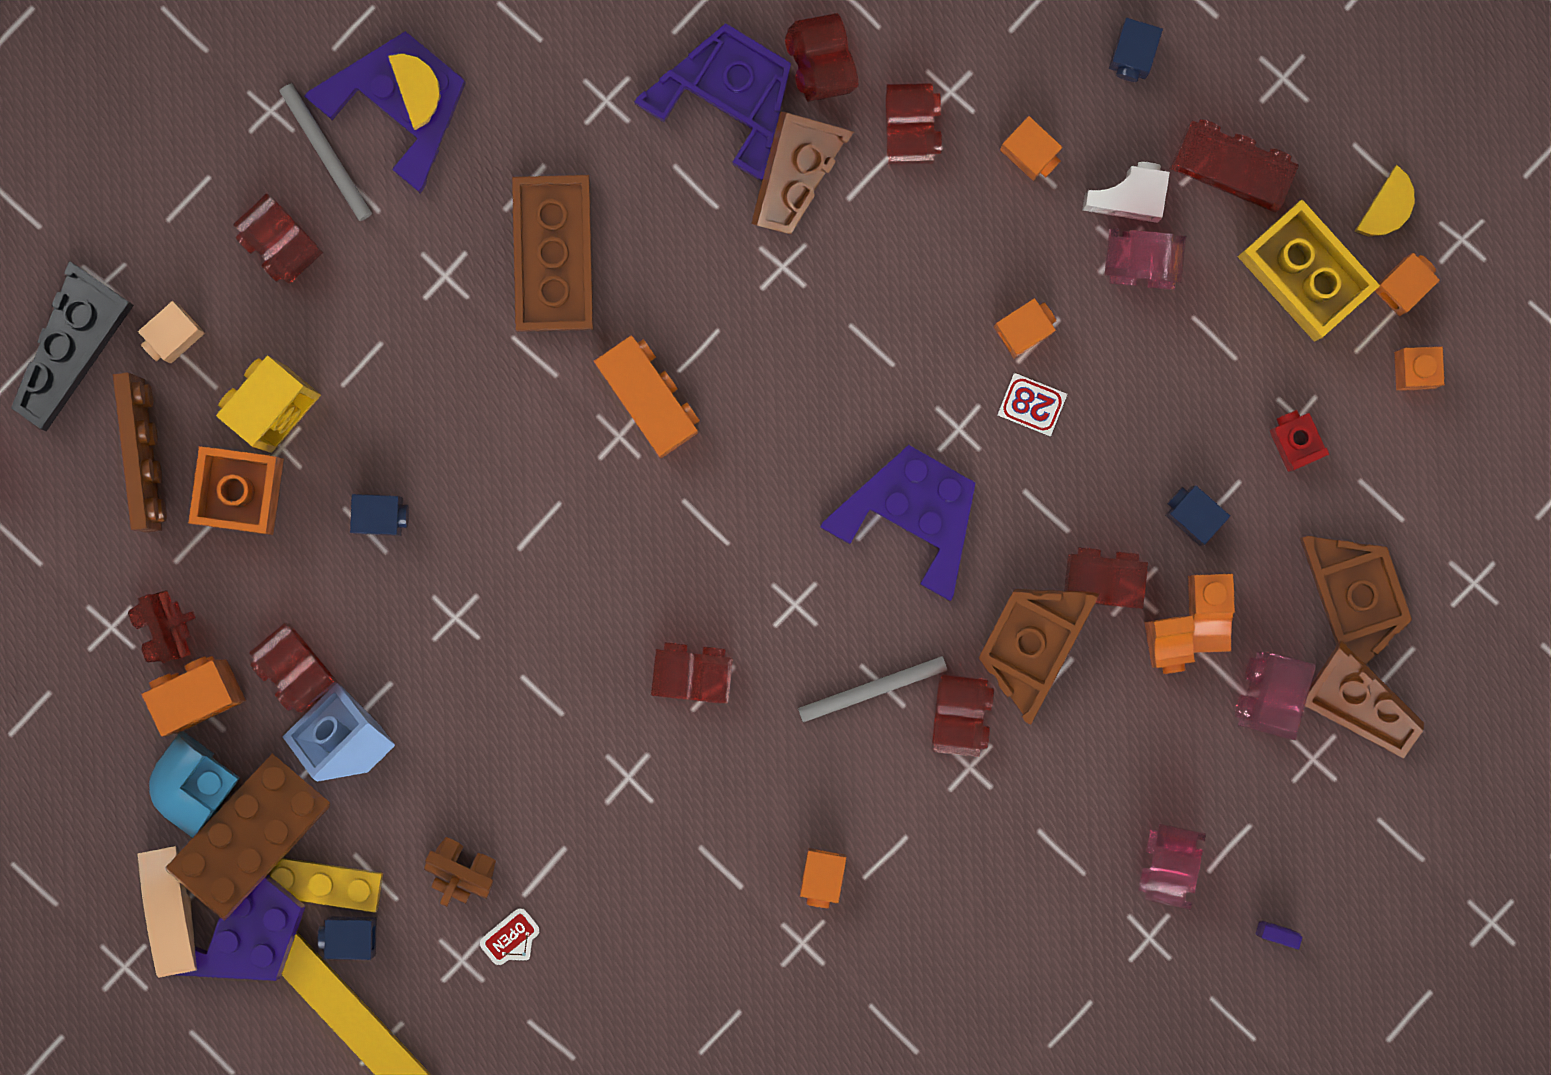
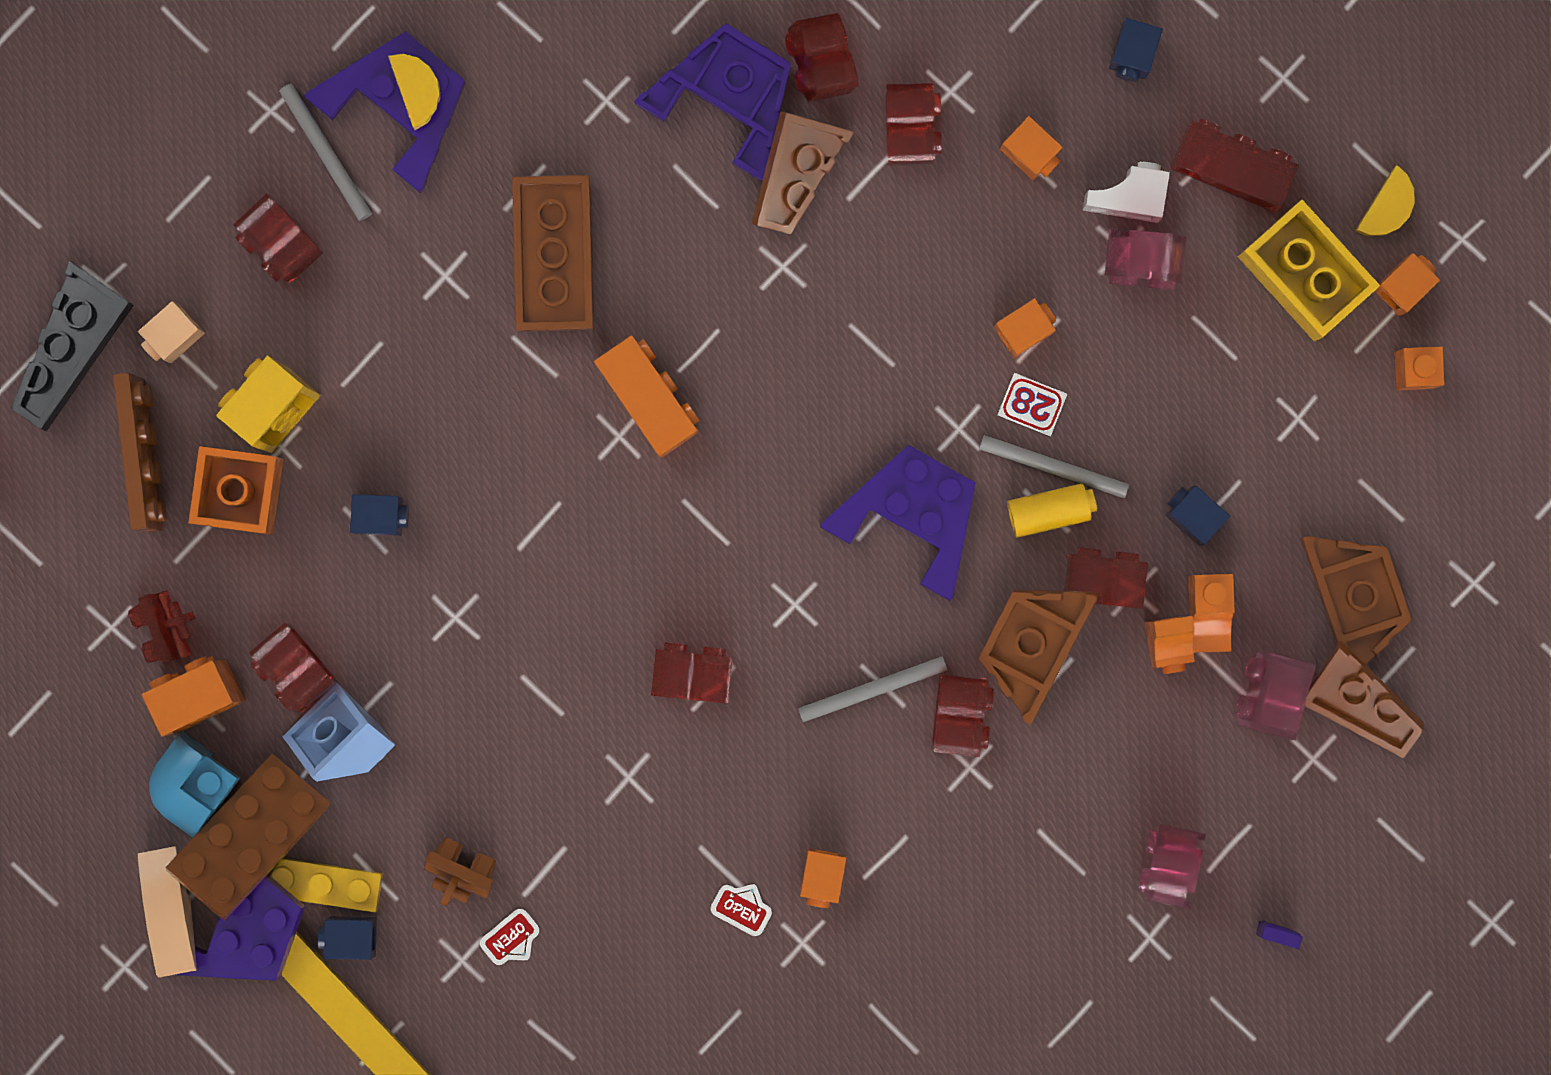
red brick [1269,410,1330,472] -> none
none -> sticker [711,884,772,936]
none -> light grey bar [979,435,1129,498]
none -> yellow brick [1007,483,1097,538]

